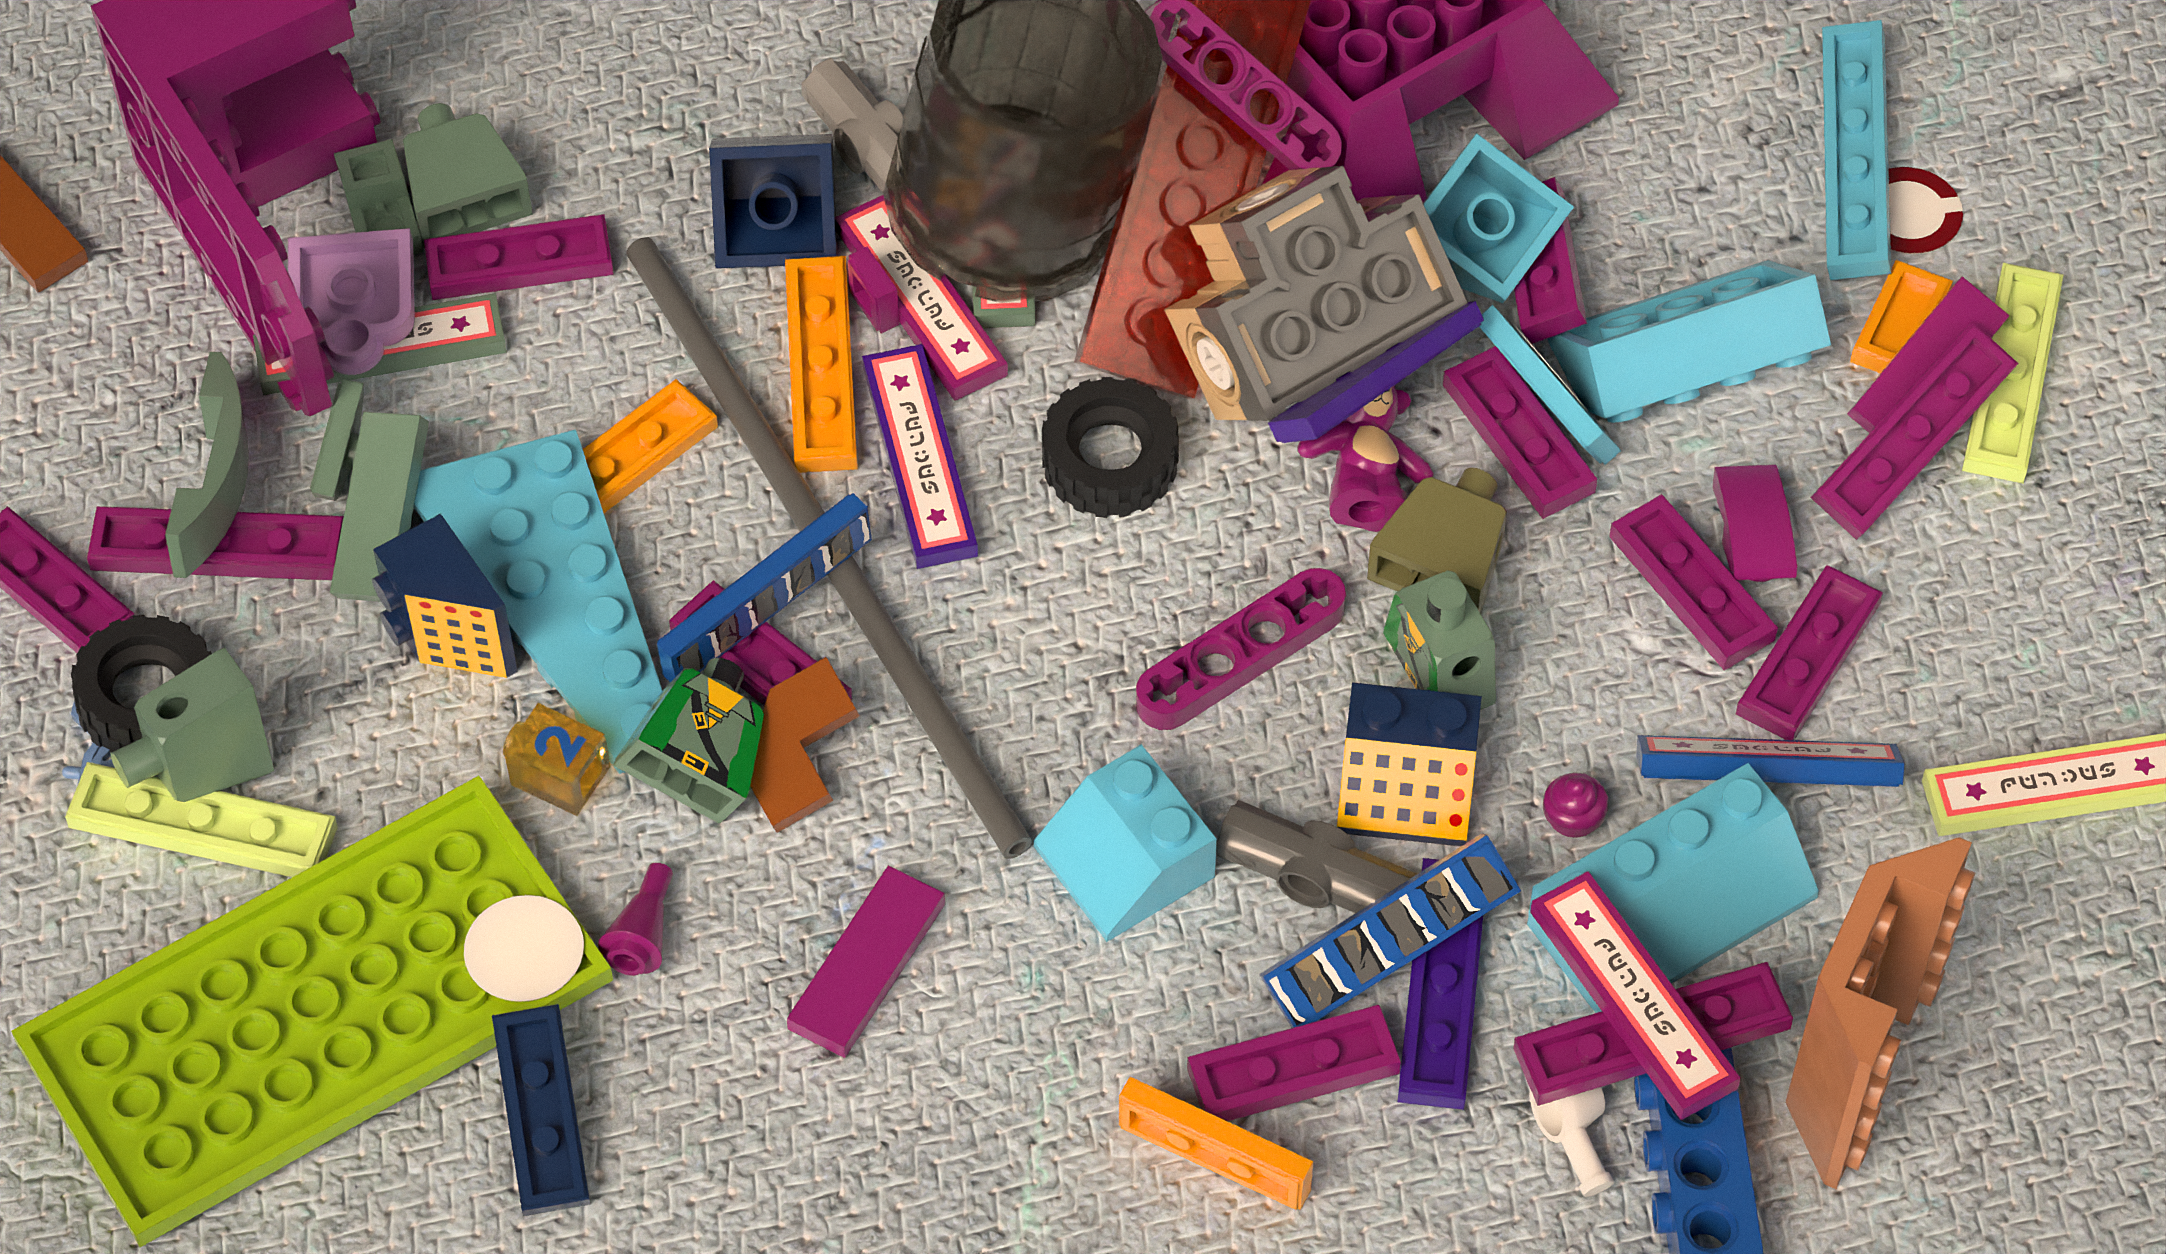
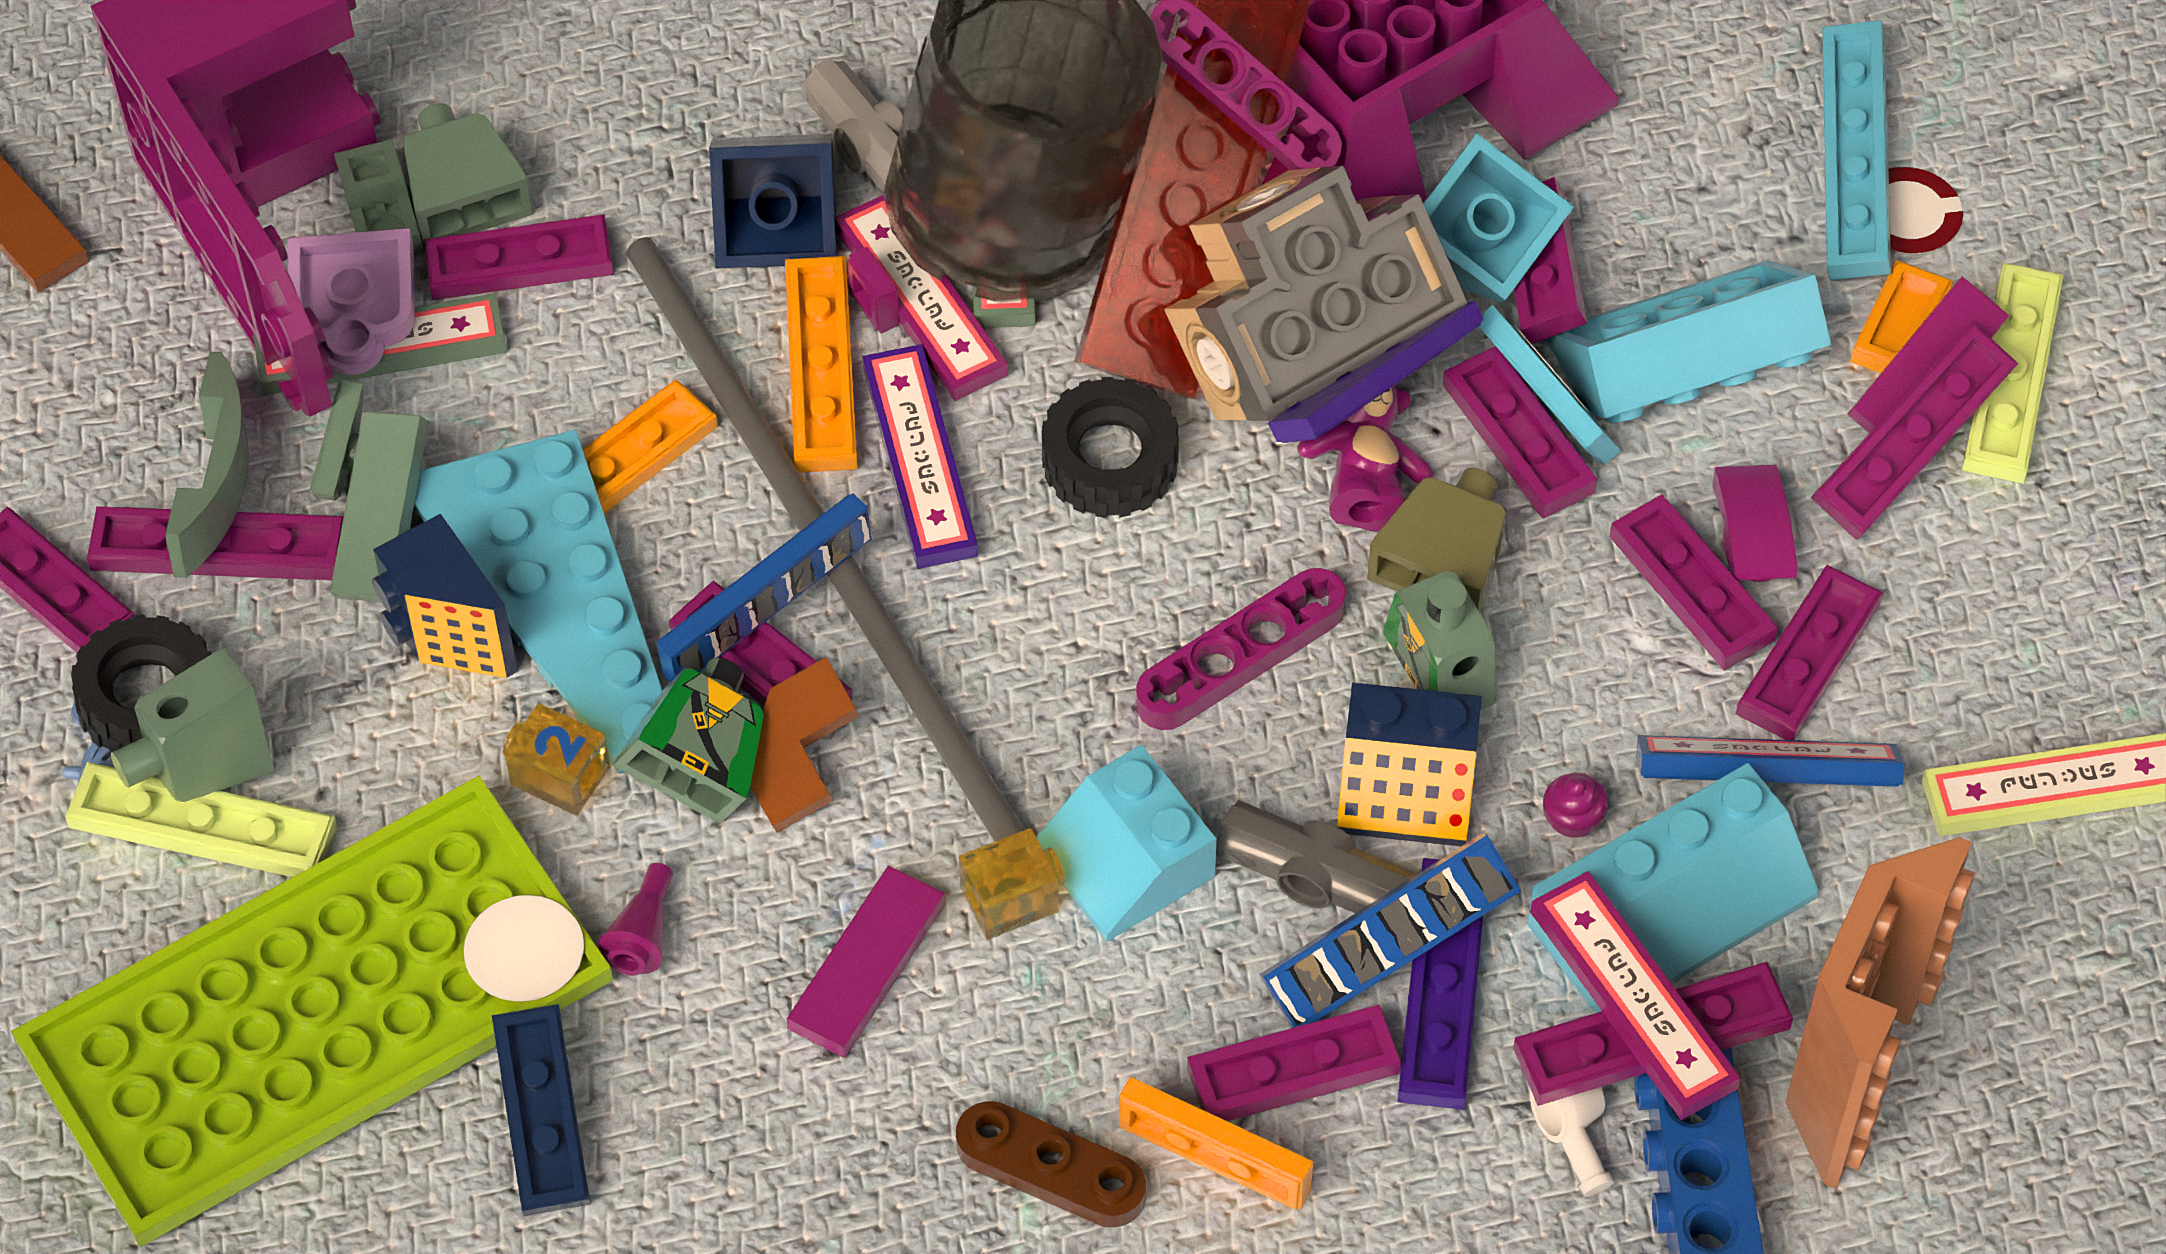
none -> reddish brown plate [956,1101,1146,1227]
none -> clear yellow brick [959,828,1065,940]

